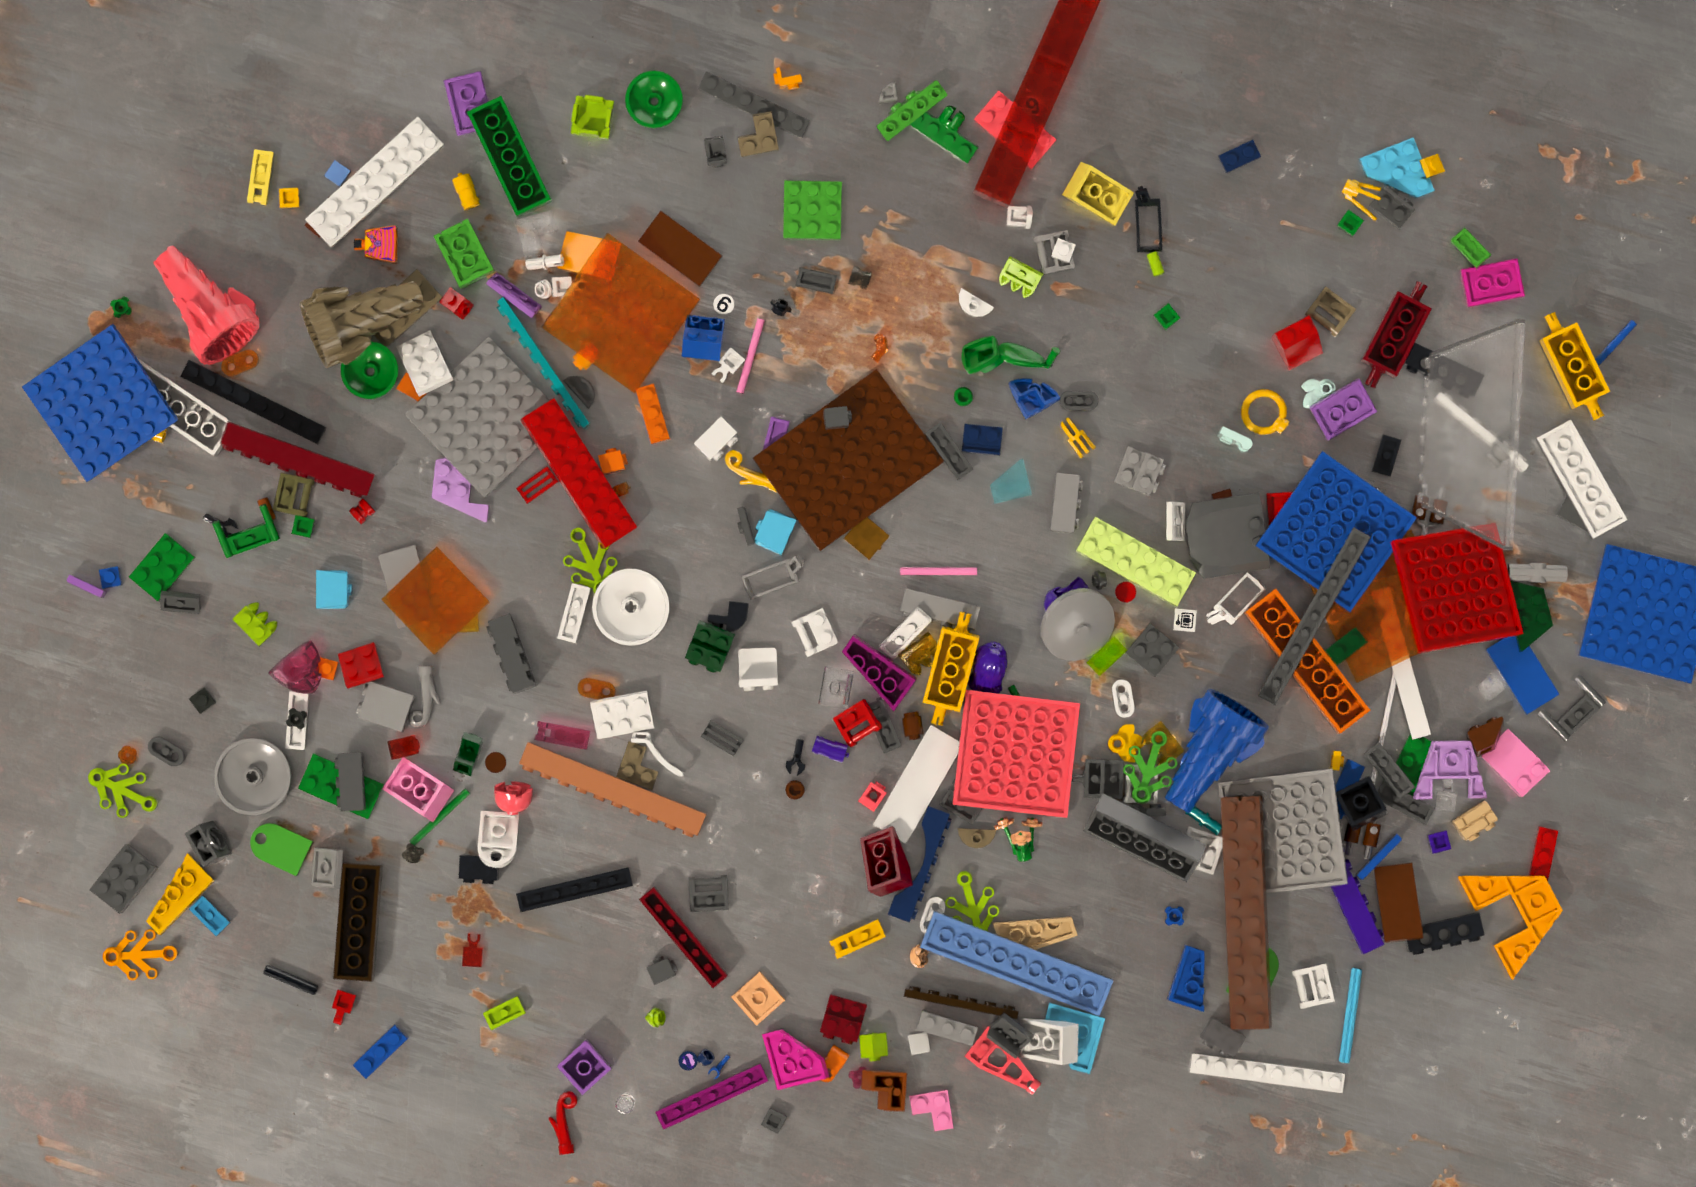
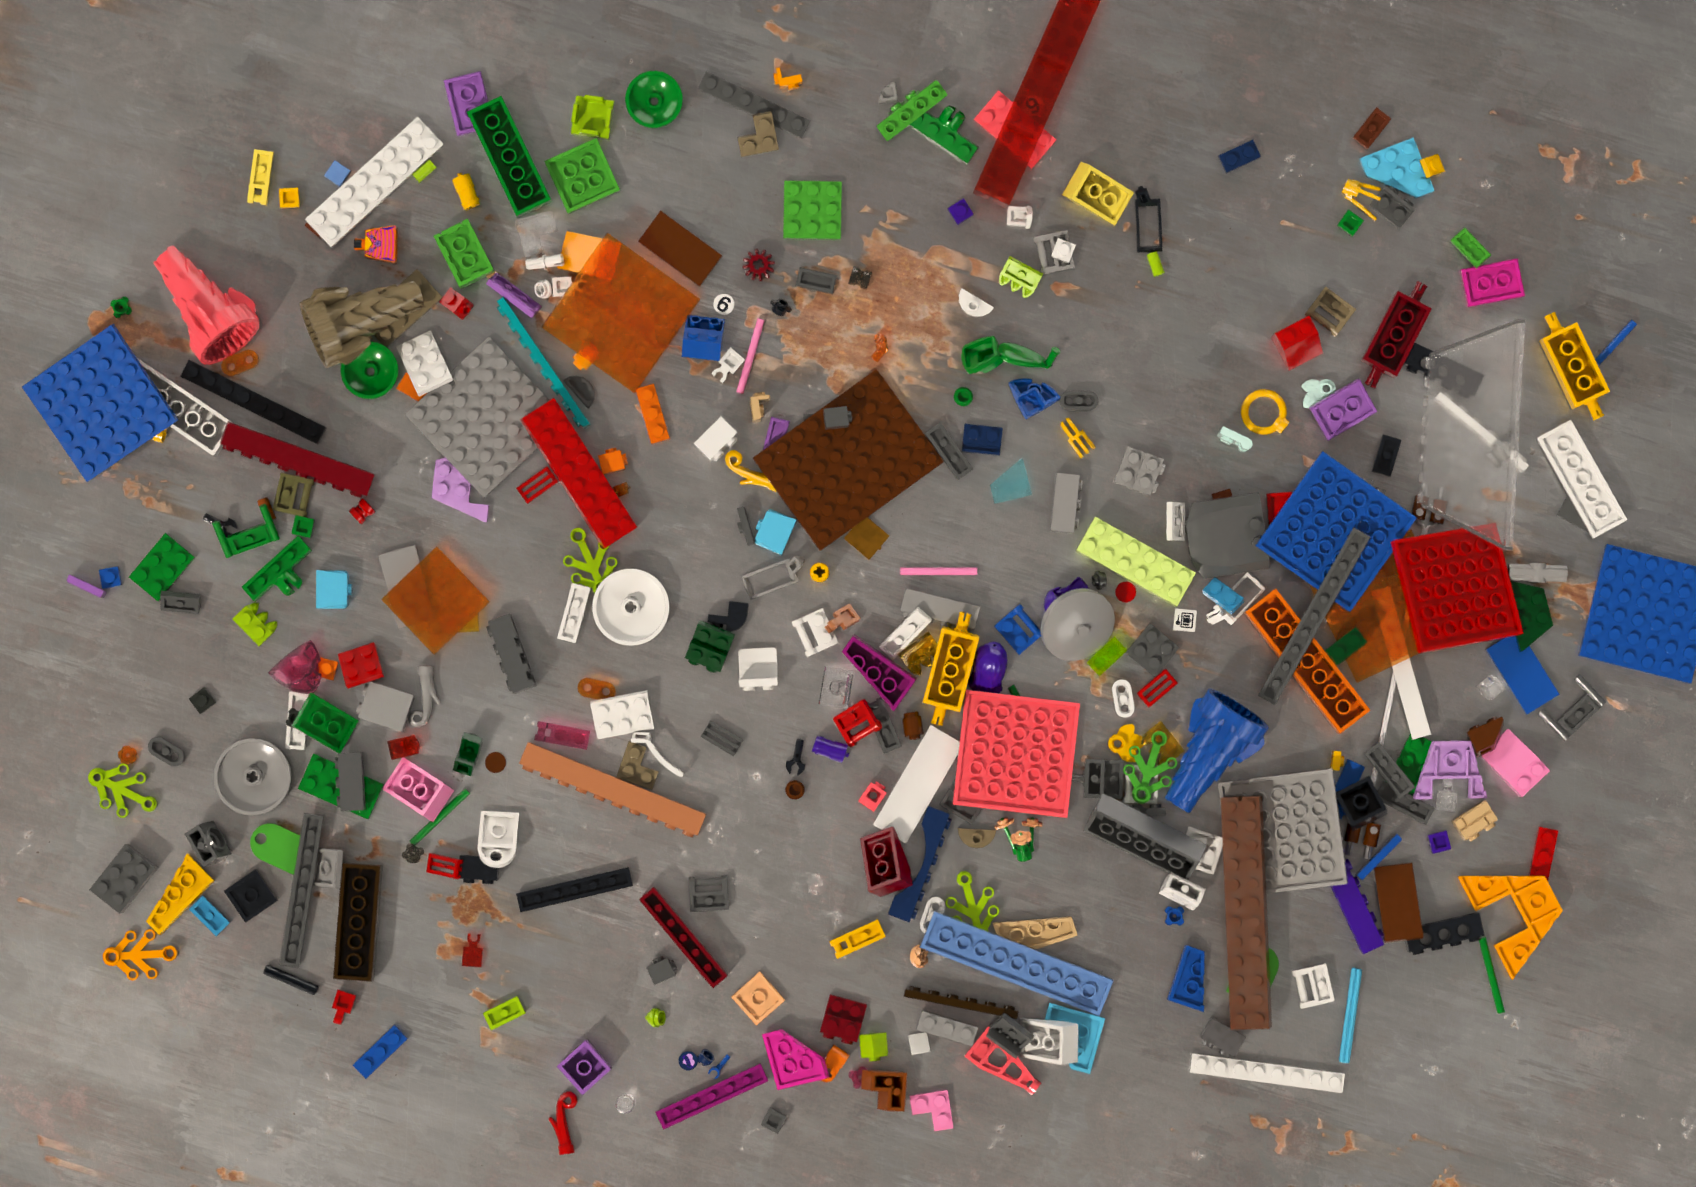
coral cylinder [494,781,533,815] -> none
dark grey bracket [704,136,727,167] -> none
green plate [1153,303,1180,330] -> none
teal pin [1185,806,1222,835] -> none
none -> black plate [224,869,278,923]
none -> green plate [242,536,312,602]
none -> dark grey plate [279,813,323,968]
none -> green plate [291,693,359,753]
none -> lime piece [412,160,437,183]
none -> red tile [426,853,463,879]
none -> bright green plate [544,138,620,214]
none -> dark red gear [742,249,775,282]
none -> tan bracket [750,392,770,423]
none -> yellow piece [810,563,829,583]
none -> nougat plate [824,603,861,633]
none -> dark purple plate [947,198,974,225]
none -> blue plate [994,604,1041,655]
none -> red tile [1136,669,1178,708]
none -> white brick [1159,872,1206,910]
none -> dark azure plate [1202,577,1244,615]
none -> copper plate [1353,107,1391,150]
none -> green bar [1479,937,1505,1014]

